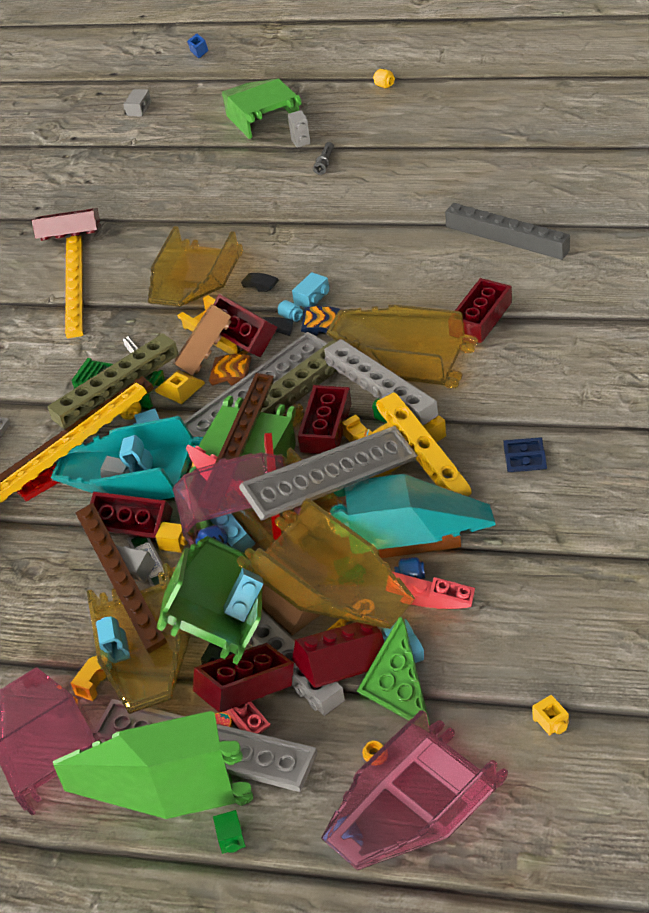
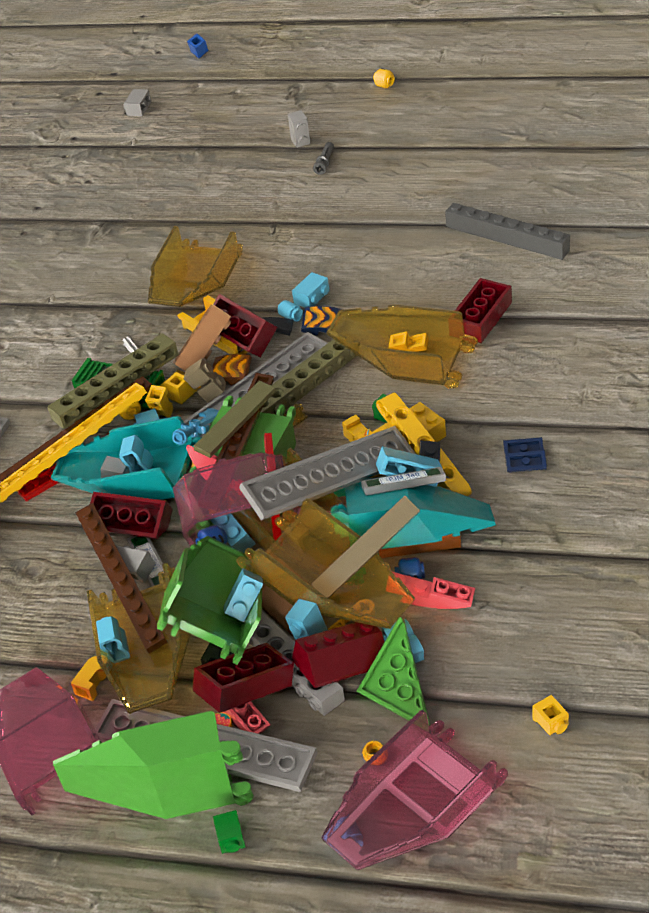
brick [32,208,101,241] -> none
yellow plate [65,235,84,339] -> none
yellow brick [155,522,189,553] -> none
bright green windscreen [222,79,302,139] -> none
black slope [241,273,279,292] -> none
dark red brick [297,385,352,454] -> none
light grey brick [324,339,438,425] -> none
none -> yellow leg [145,385,173,418]
none -> dark azure sword [172,408,219,445]
none -> dark tan piece [183,358,226,403]
none -> olive tile [194,381,275,458]
none -> medium azure brick [285,599,328,640]
none -> dark tan tile [311,496,420,601]
none -> light grey tile [361,467,446,496]
none -> medium azure brick [376,446,443,487]
none -> yellow slope [389,331,429,352]
none -> black plate [419,441,440,461]

